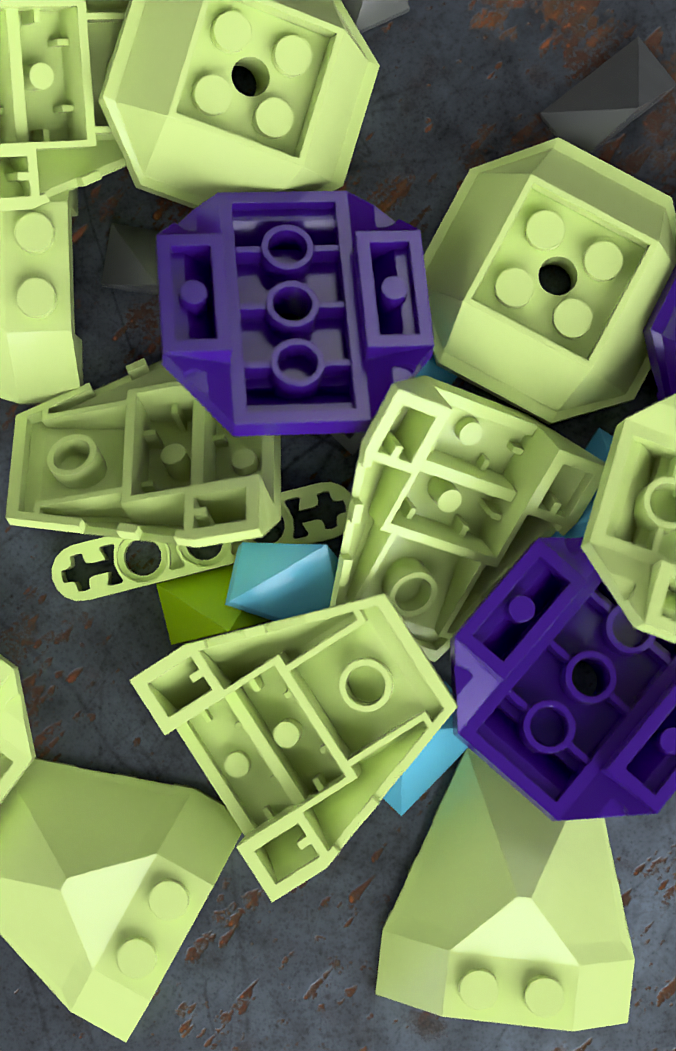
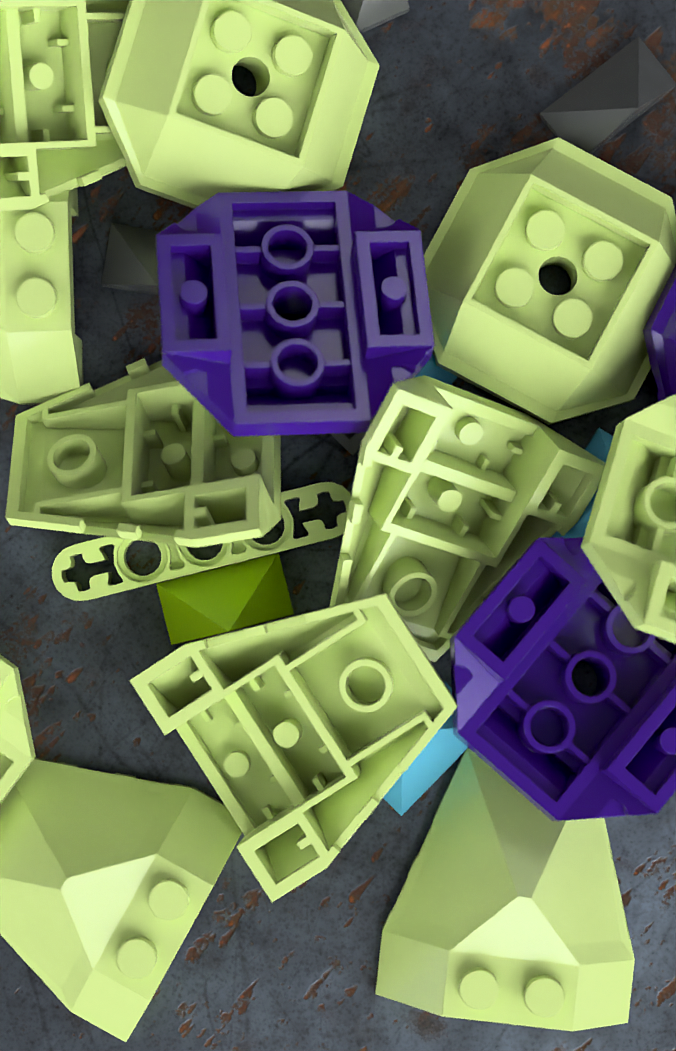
medium azure slope [225,542,339,621] -> none

